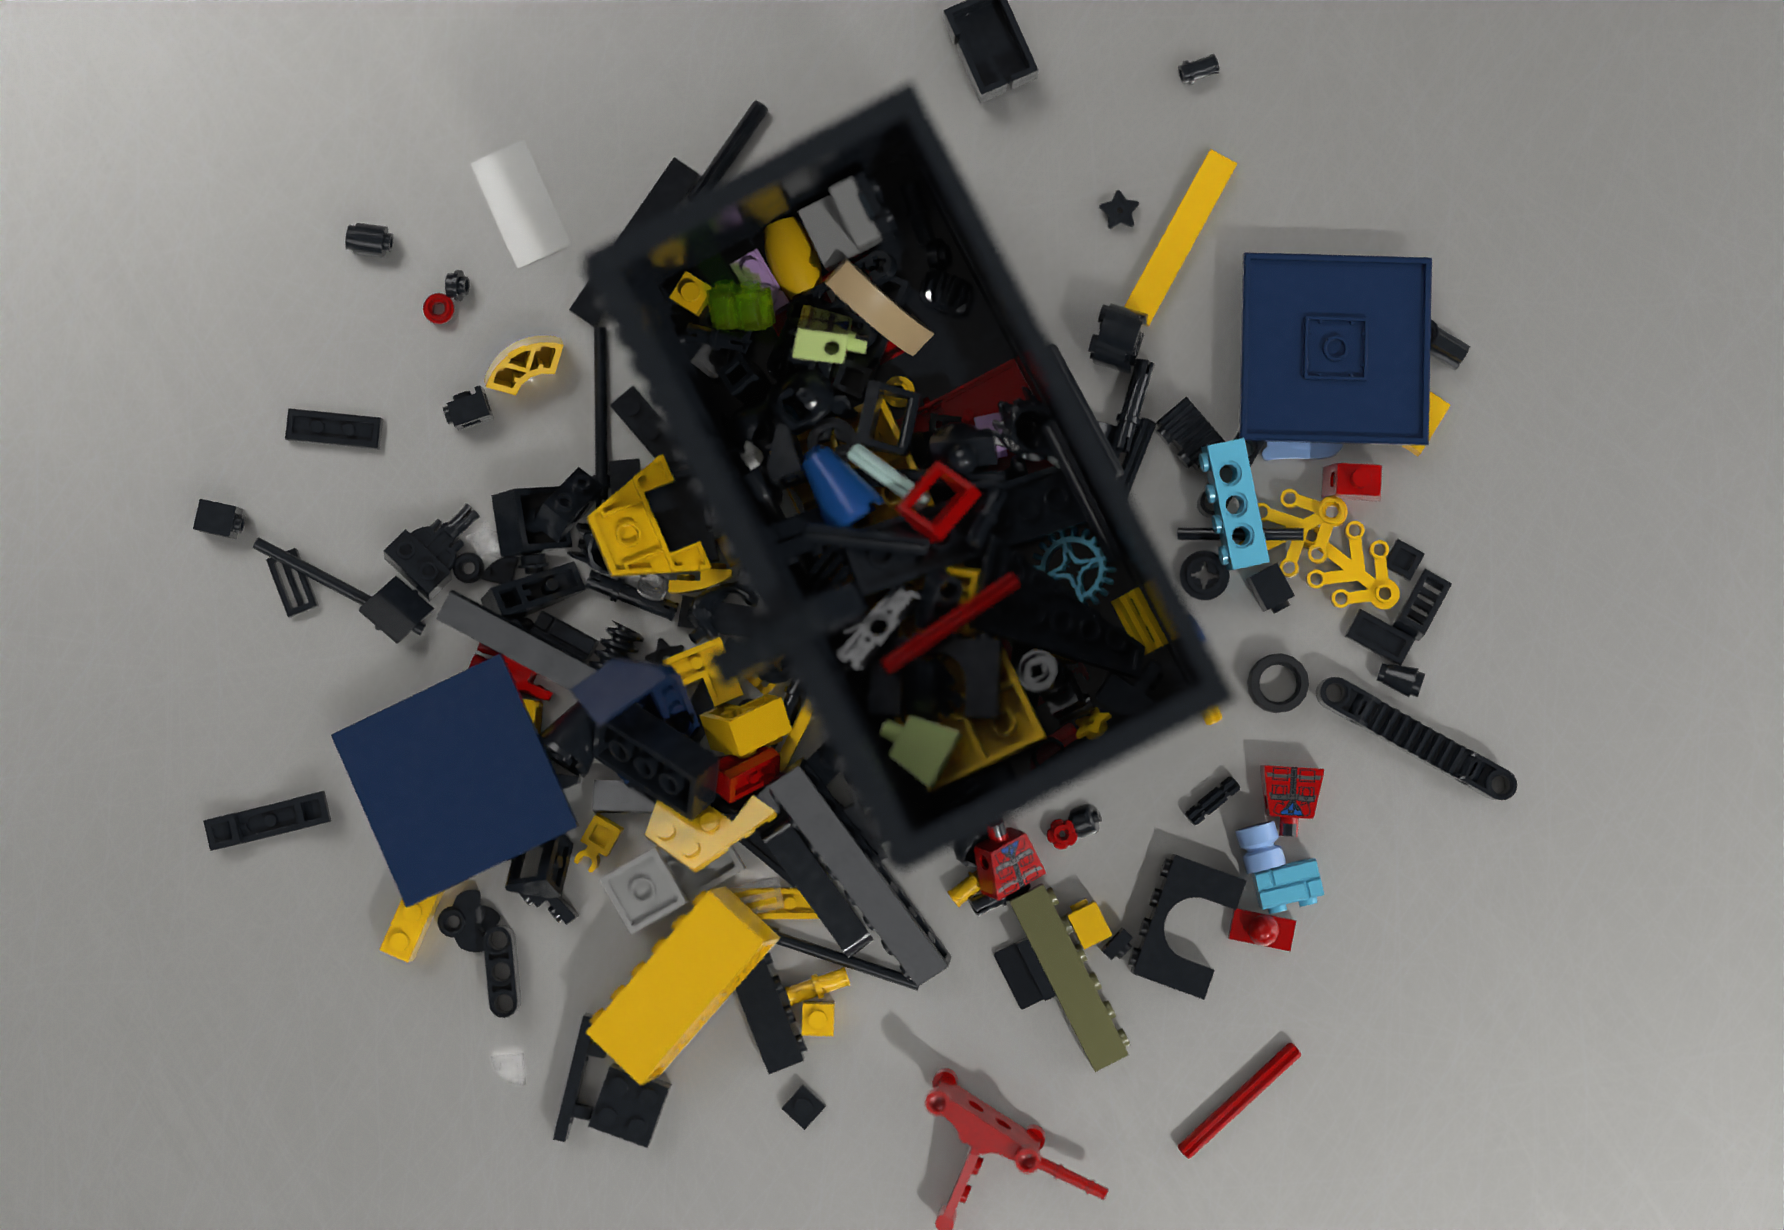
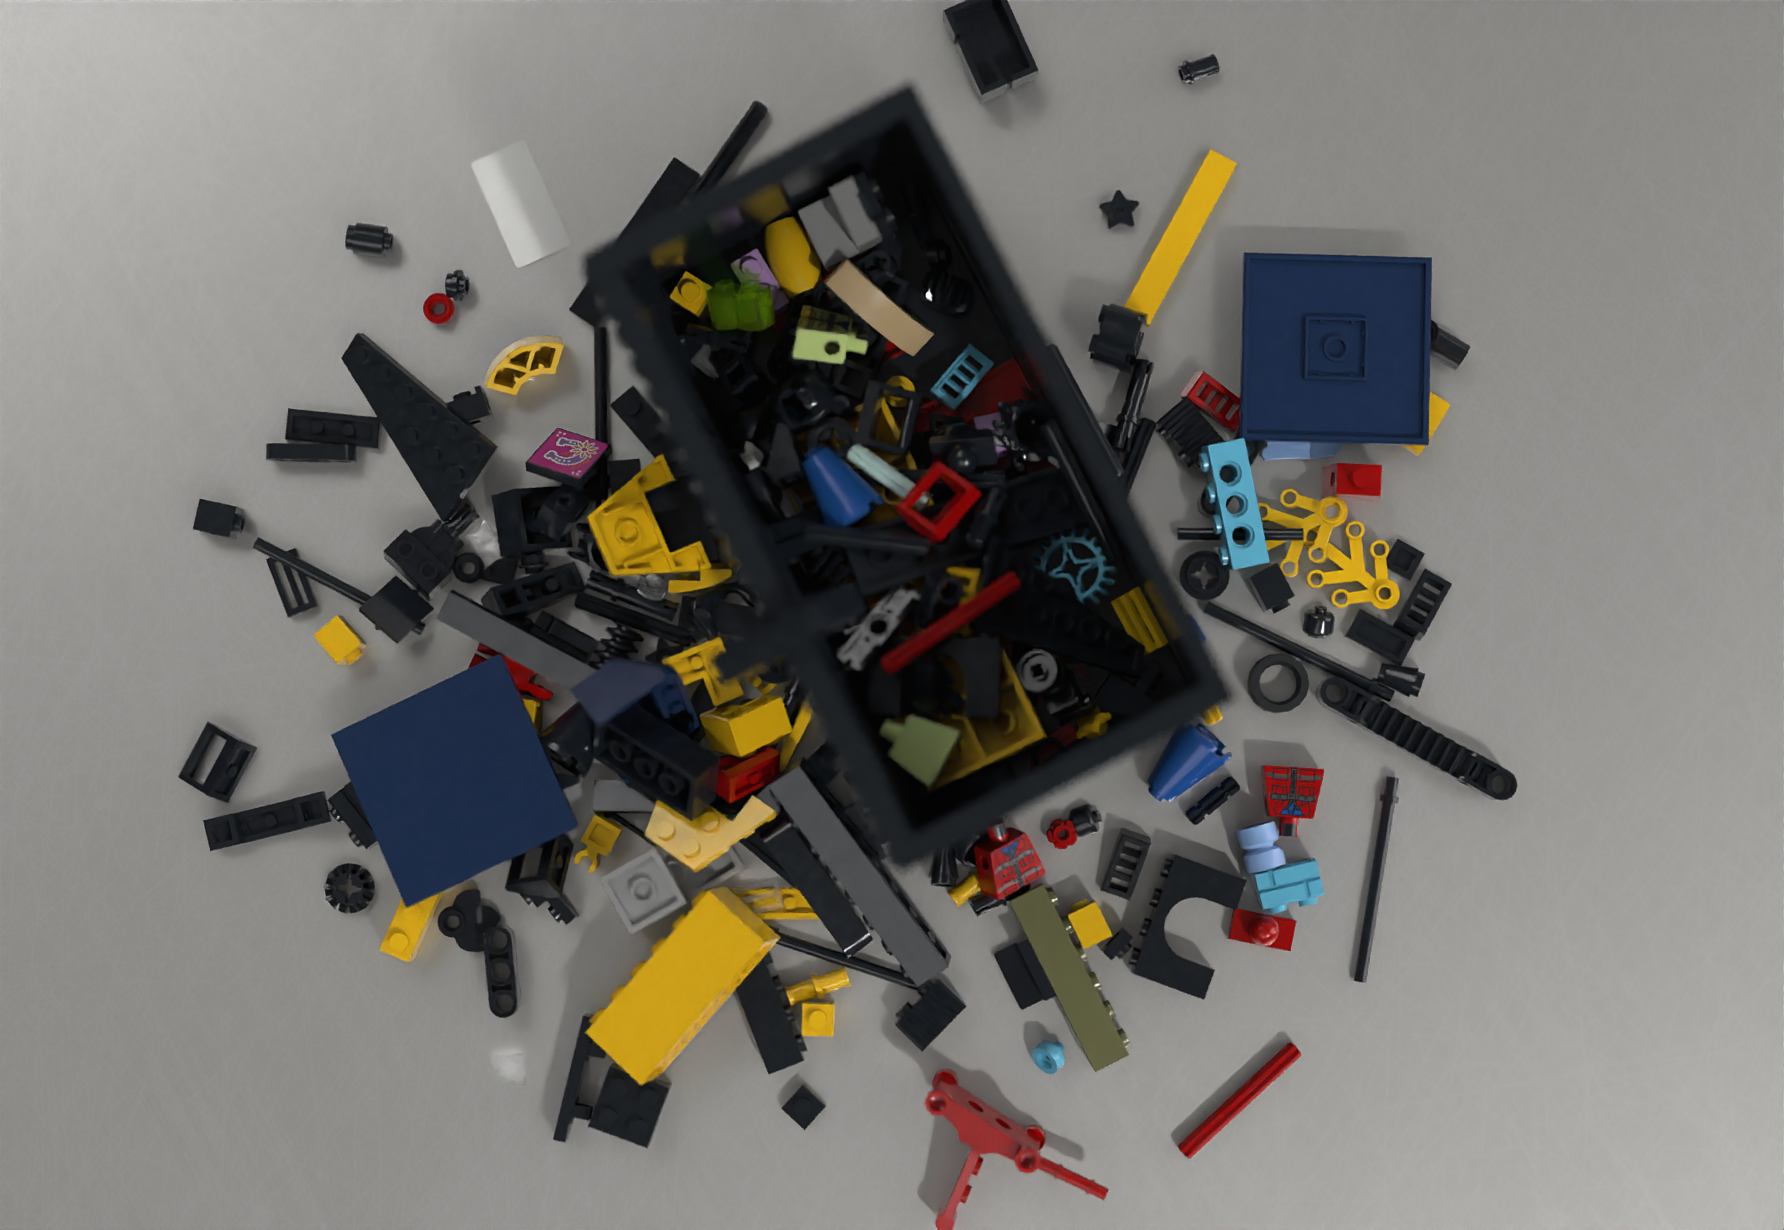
none -> black tile [178,721,257,803]
none -> black beam [266,443,357,463]
none -> yellow brick [313,615,367,665]
none -> black gear [324,863,375,914]
none -> black brick [328,781,378,850]
none -> black wing [341,333,498,522]
none -> tile [525,427,612,489]
none -> black axle [574,592,692,647]
none -> black hinge [603,813,657,847]
none -> black brick [895,978,966,1052]
none -> black cone [928,847,959,887]
none -> medium azure slope [930,344,994,412]
none -> medium azure tile [1032,1041,1065,1074]
none -> black slope [1100,828,1151,900]
none -> blue cone [1147,722,1232,802]
none -> red slope [1180,371,1240,433]
none -> black bar [1203,601,1395,702]
none -> black piece [1303,606,1335,639]
none -> black bar [1354,776,1399,983]

